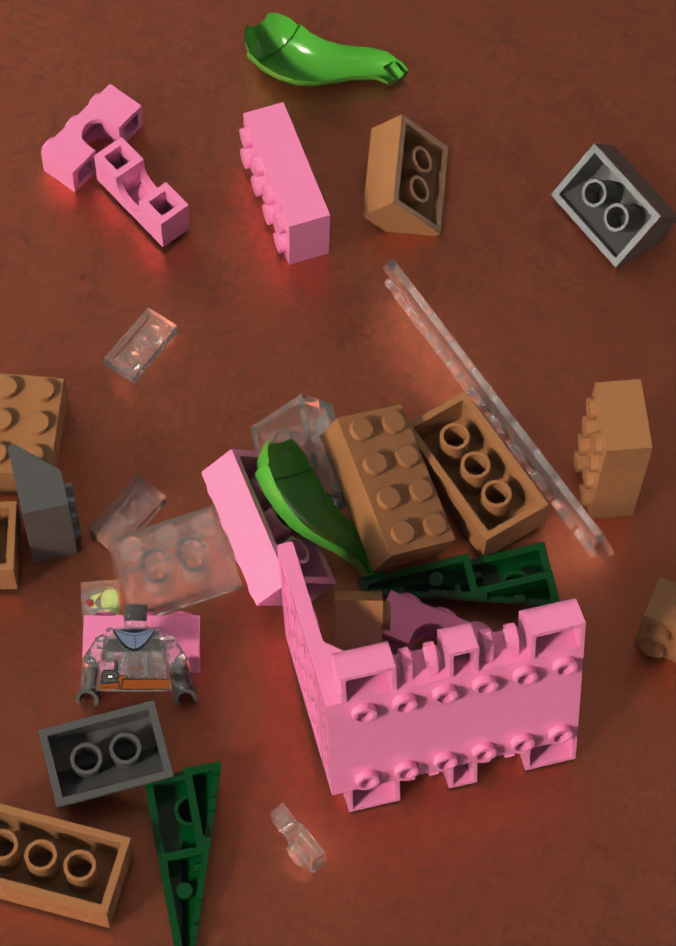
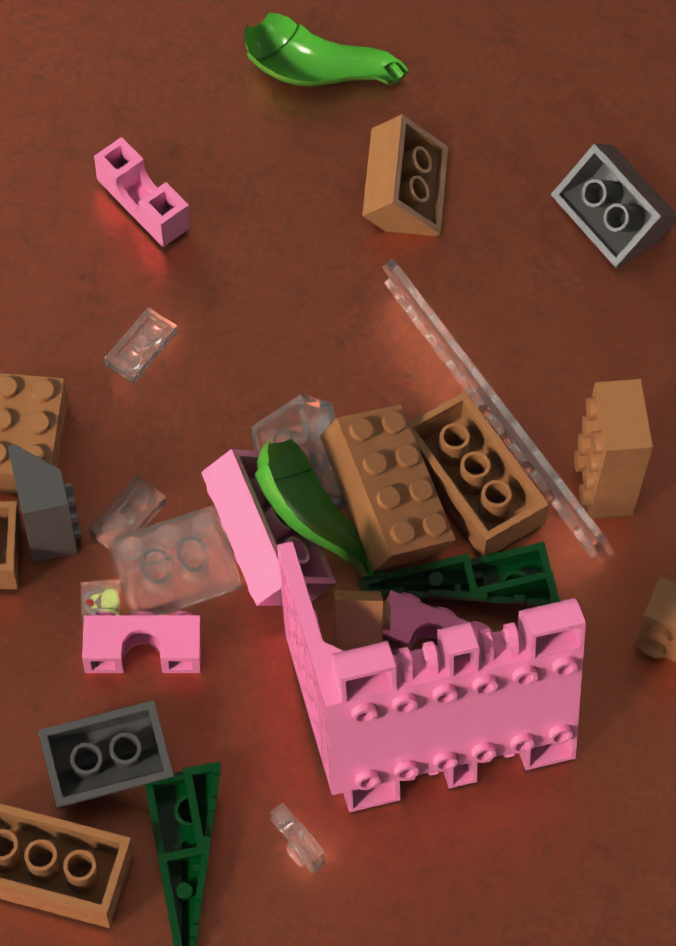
bright pink arch [41,84,143,192] -> none
clear torso [76,604,197,706] -> none
bright pink brick [239,102,330,265] -> none

